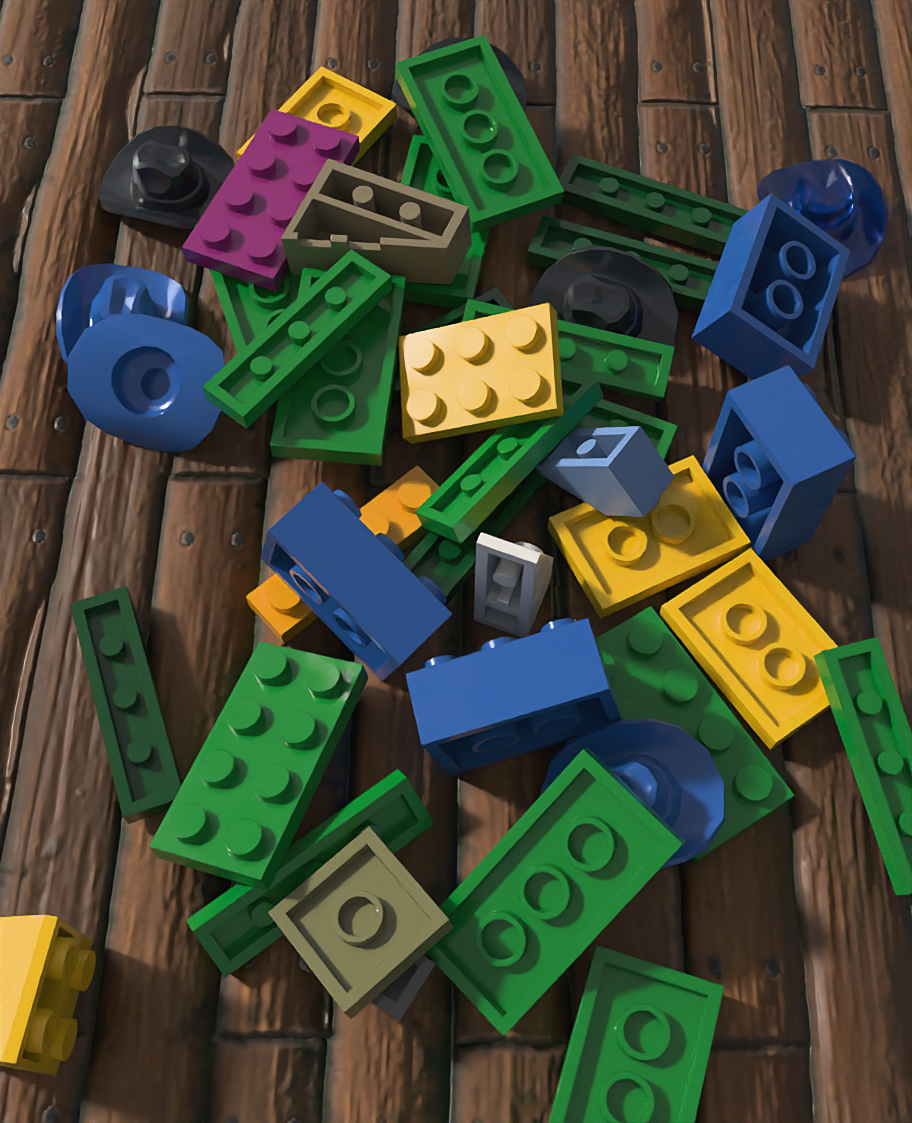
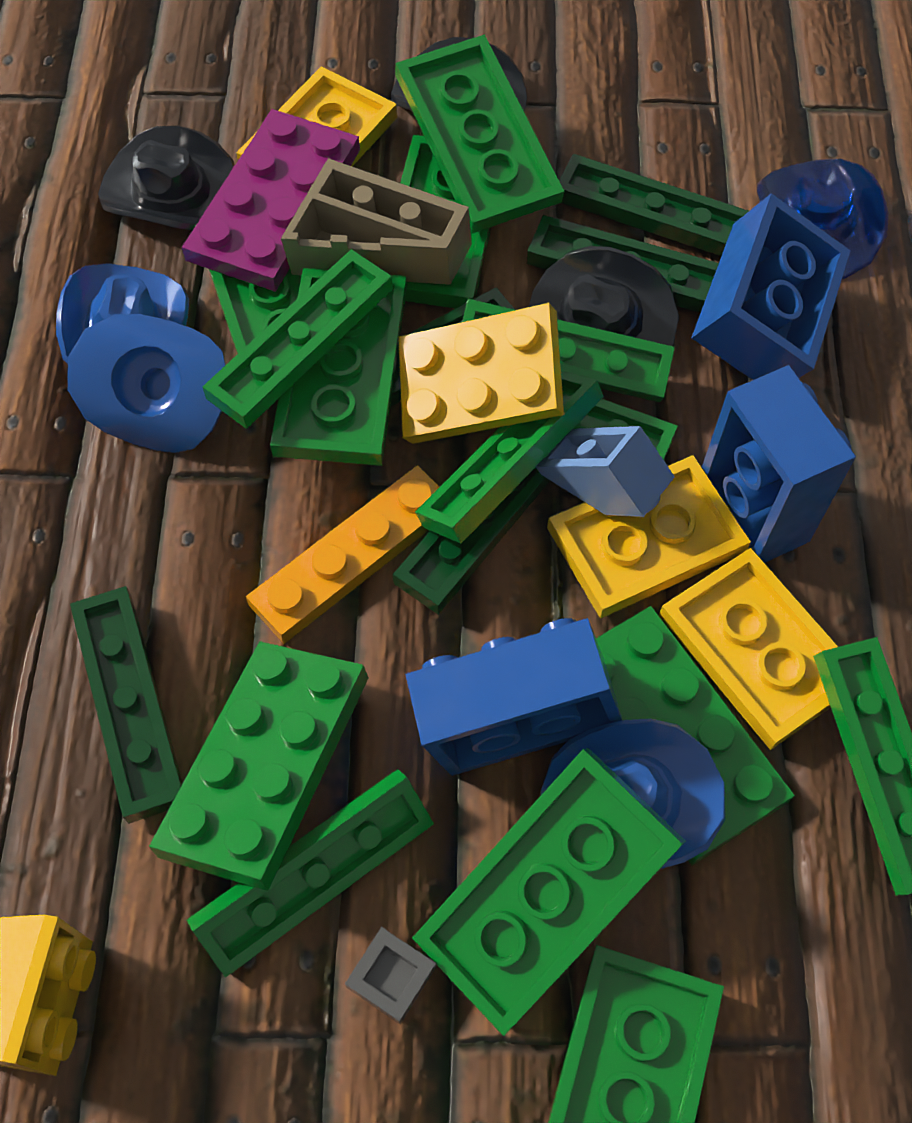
blue brick [261,482,452,682] -> none
olive plate [268,827,454,1019] -> none
white slope [474,532,554,638] -> none

